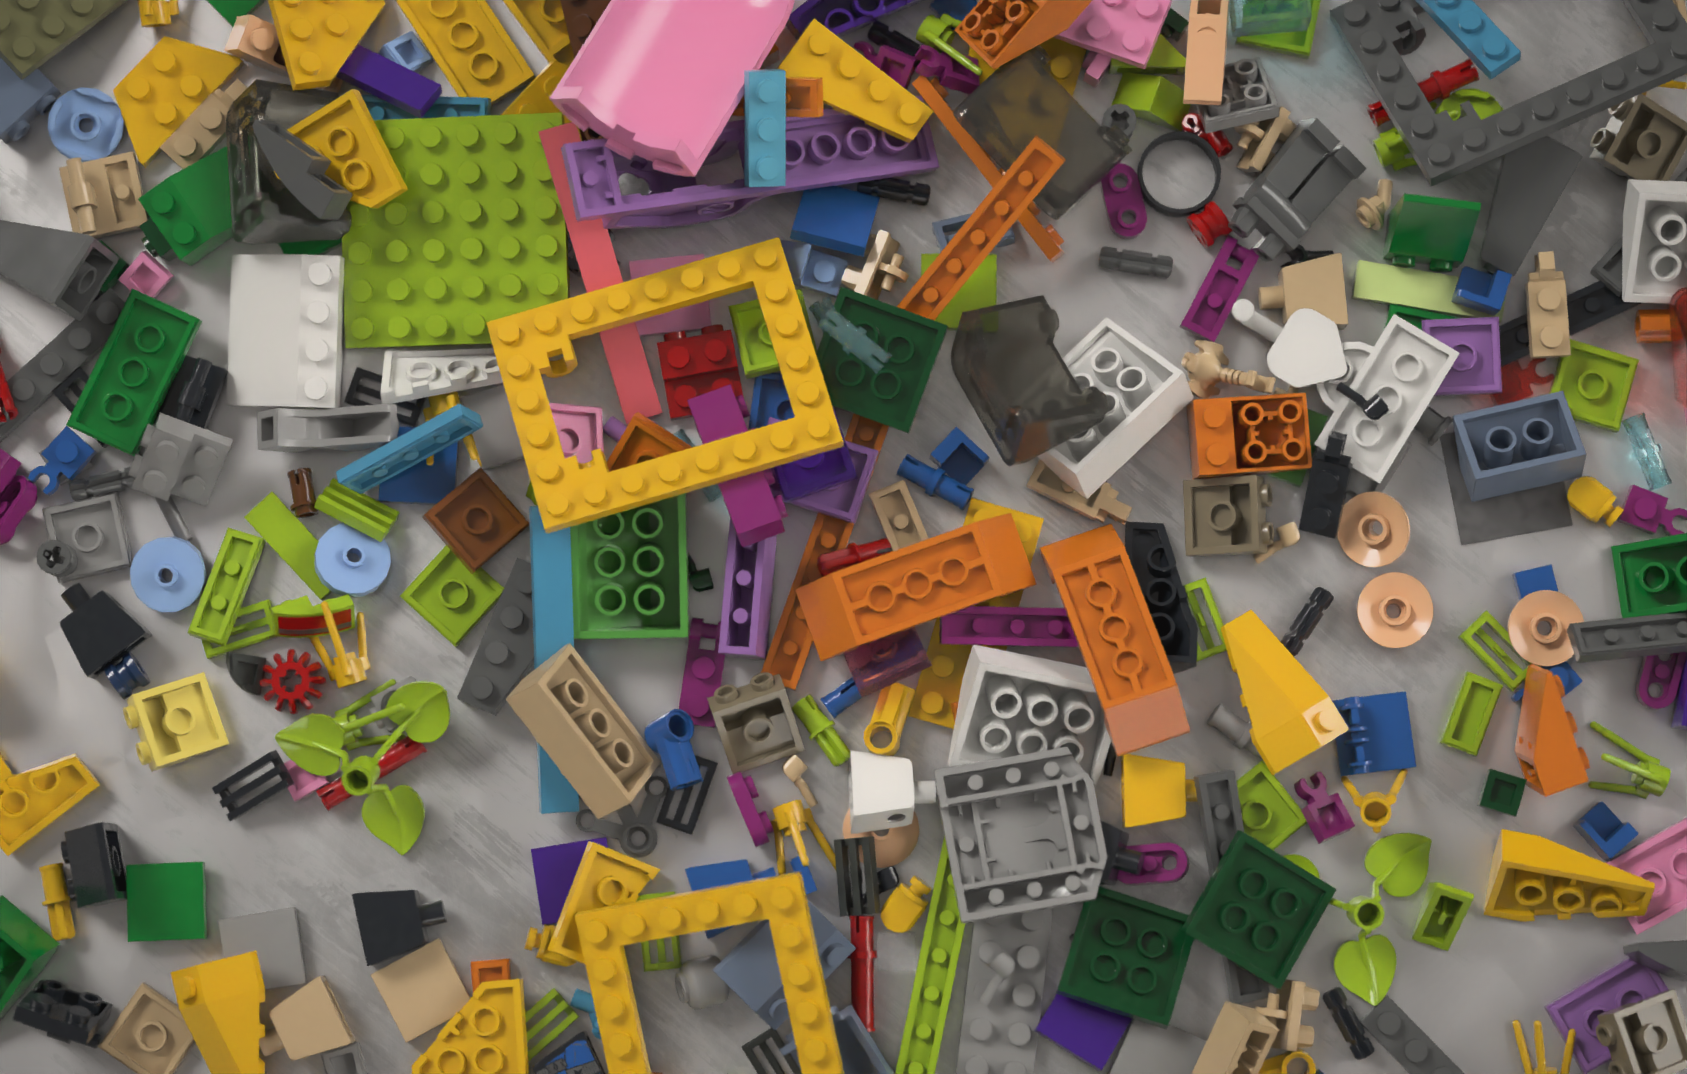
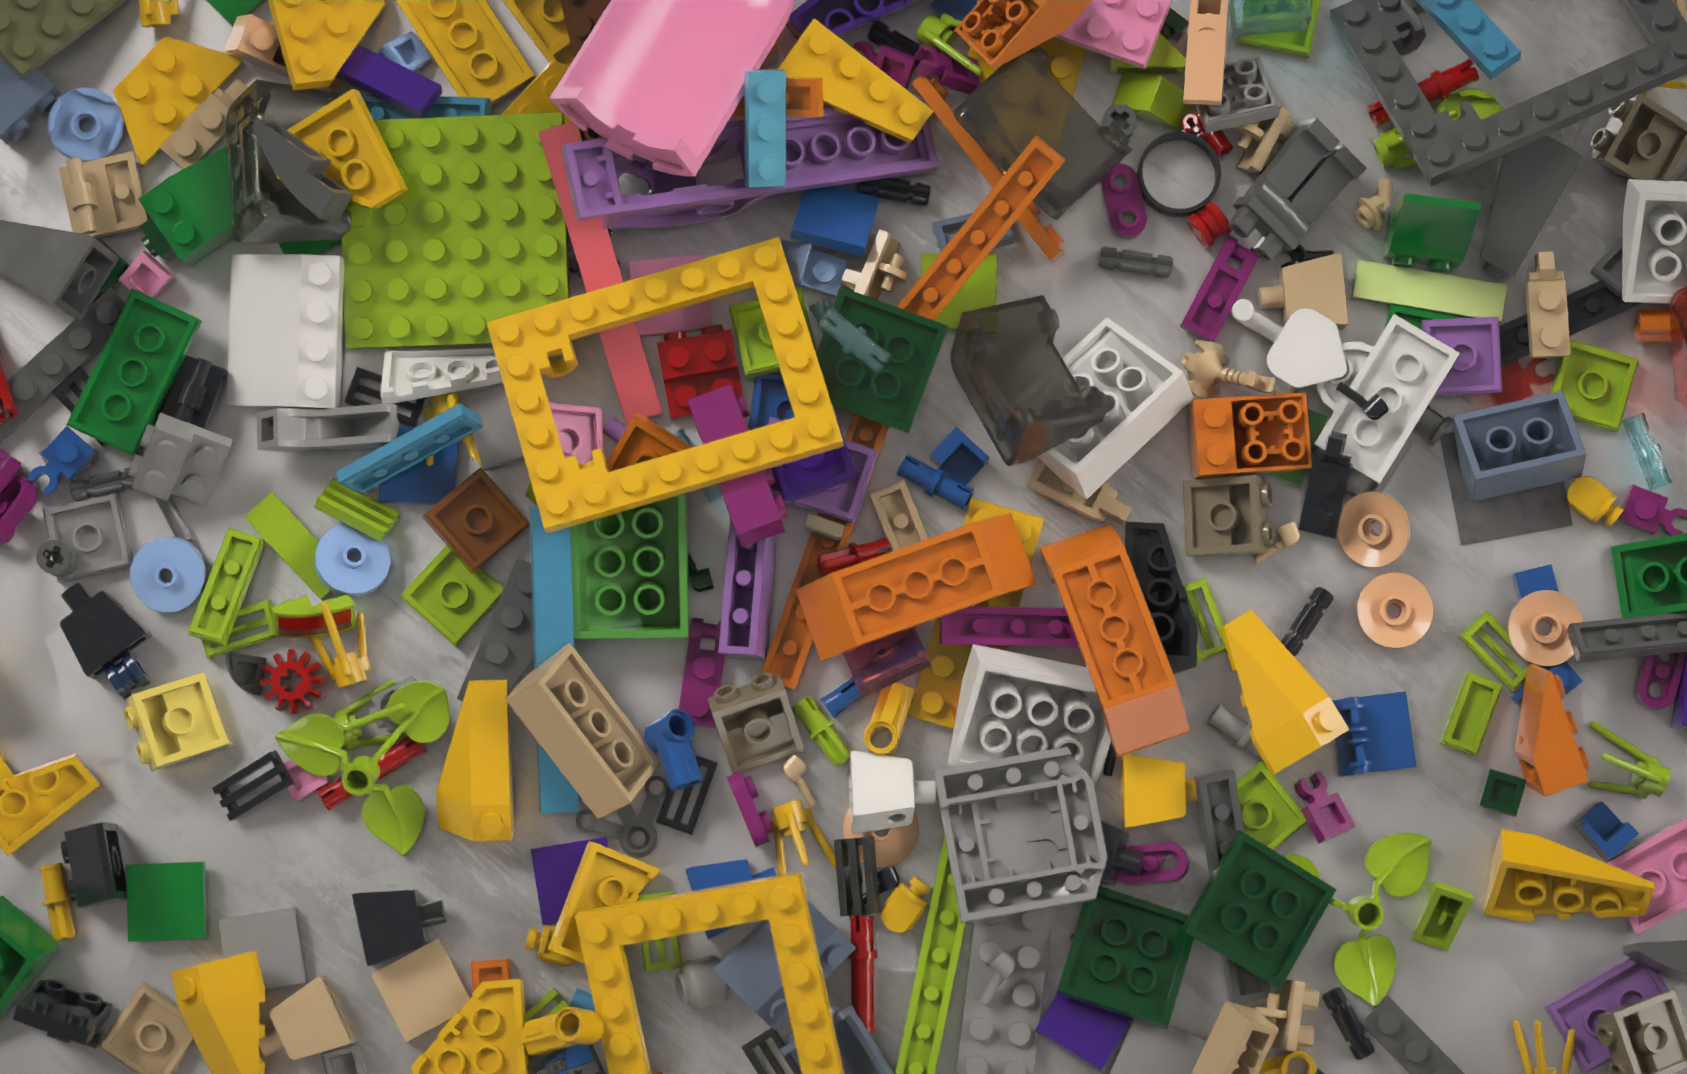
reddish brown pin [287,468,318,518] -> none
blue tile [790,856,818,895] -> none
bright pink plate [1082,51,1111,88] -> none
yellow plant [1341,769,1408,833] -> none
blue panel [1451,266,1512,316] -> none
none -> yellow wedge [436,680,515,841]
none -> yellow piece [520,1007,603,1055]
none -> dark tan tile [805,513,845,543]

